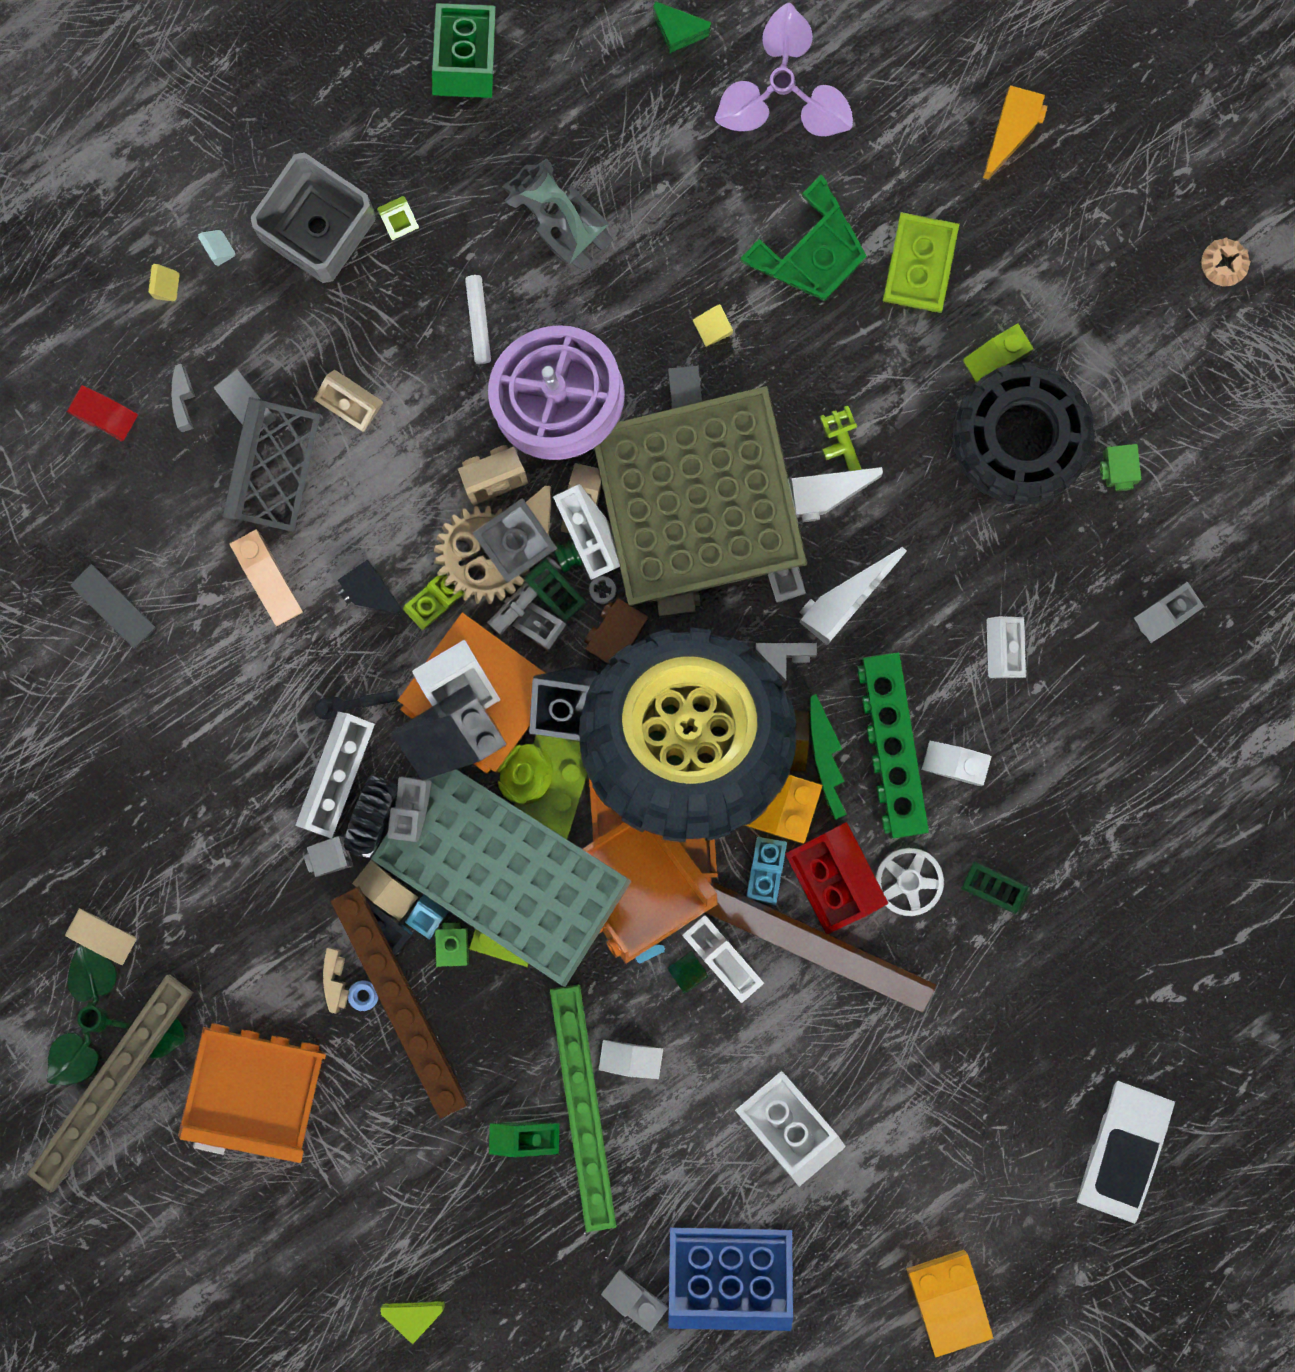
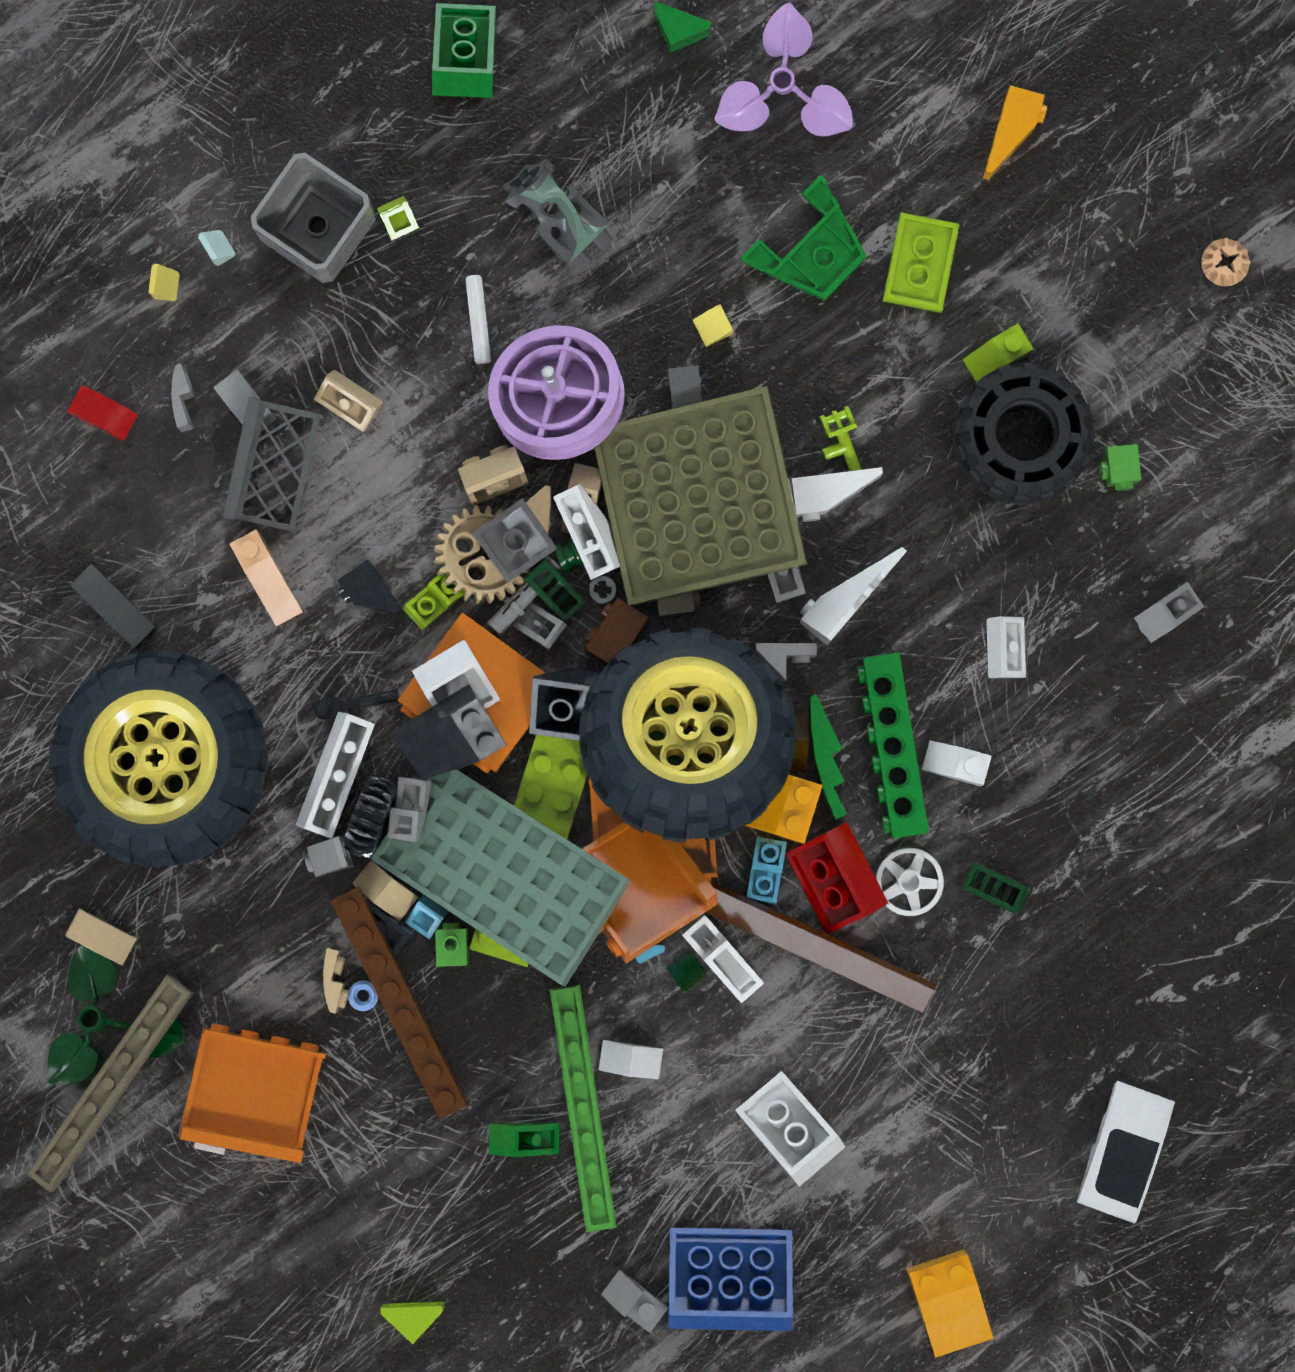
lime tile [498,744,553,805] -> none
none -> black wheel [49,651,268,867]

